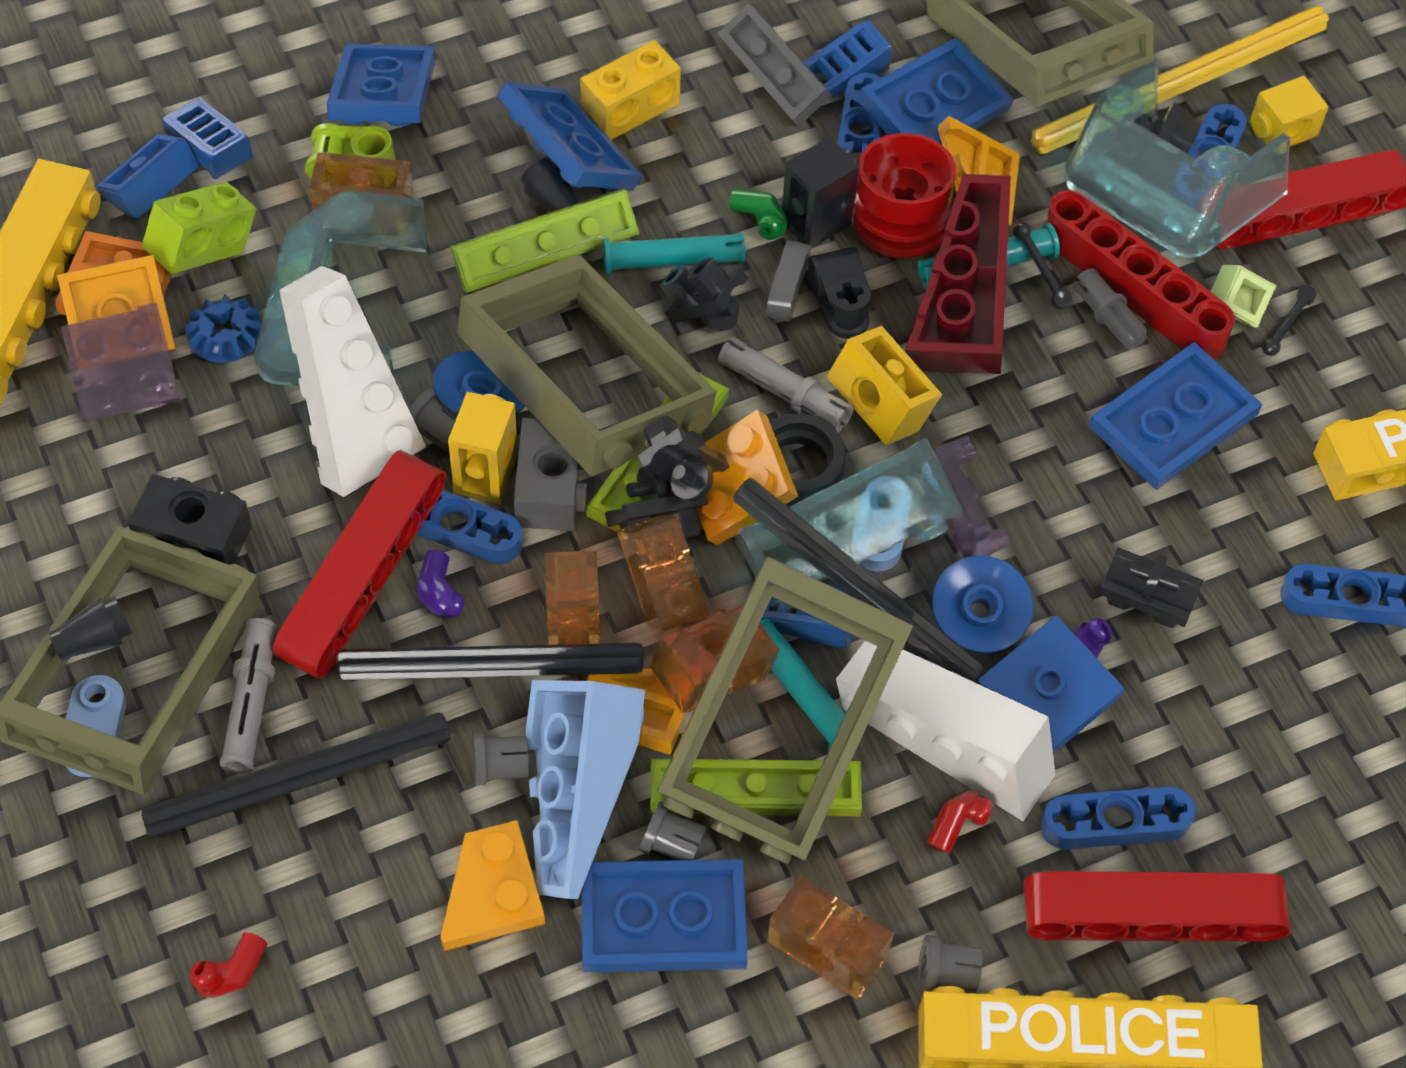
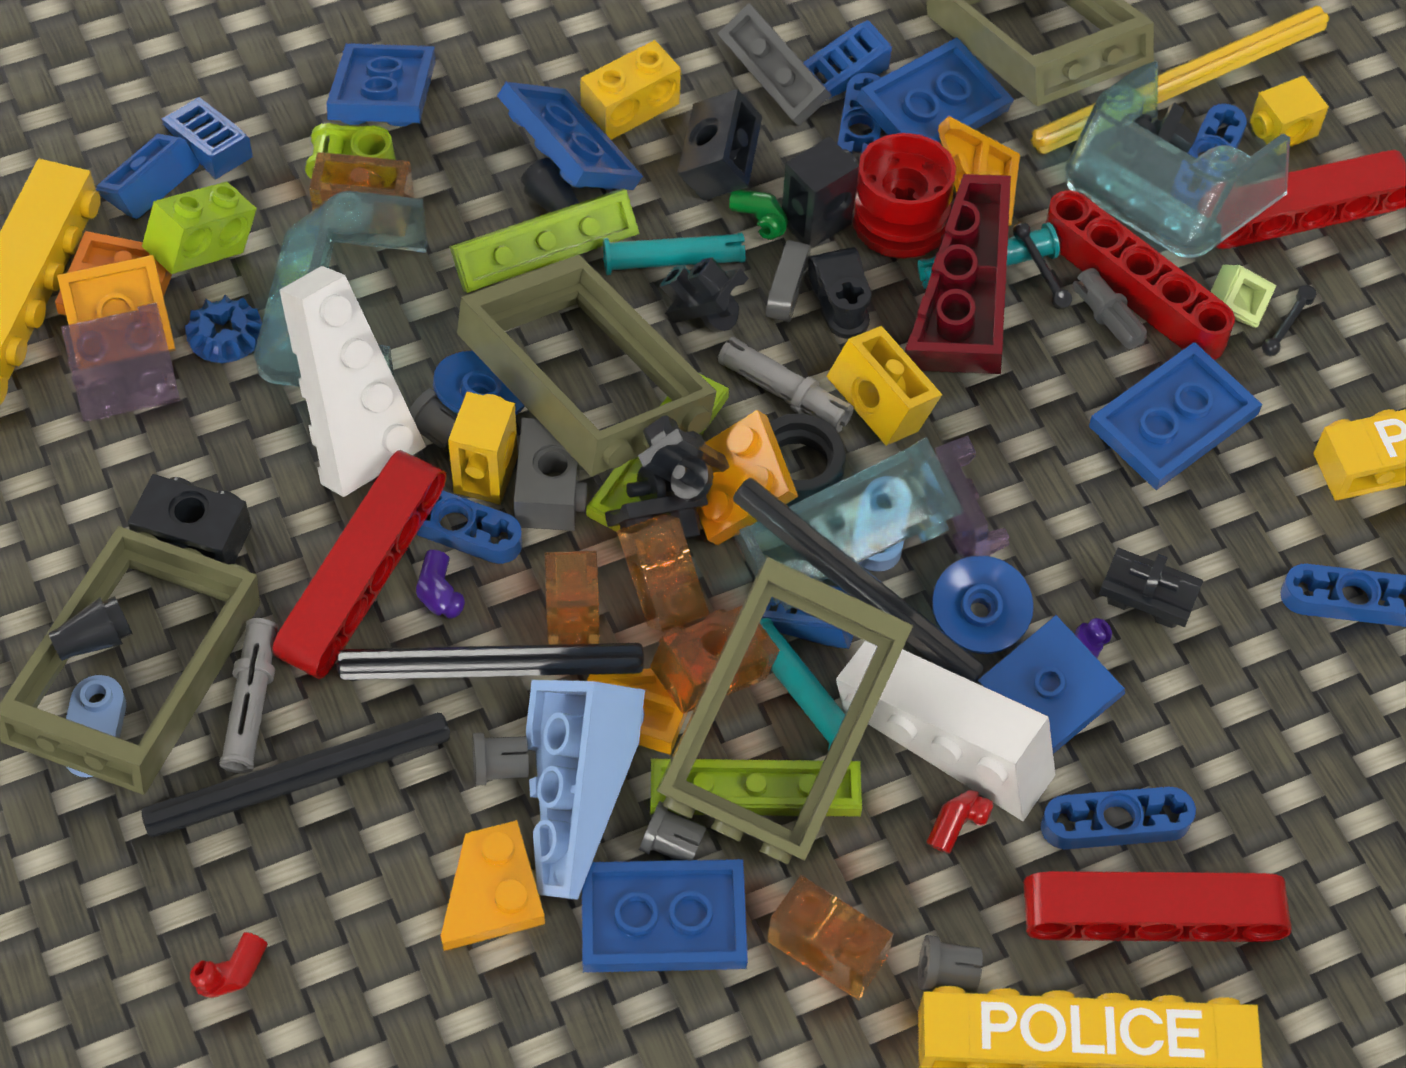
none -> black brick [677,89,763,201]

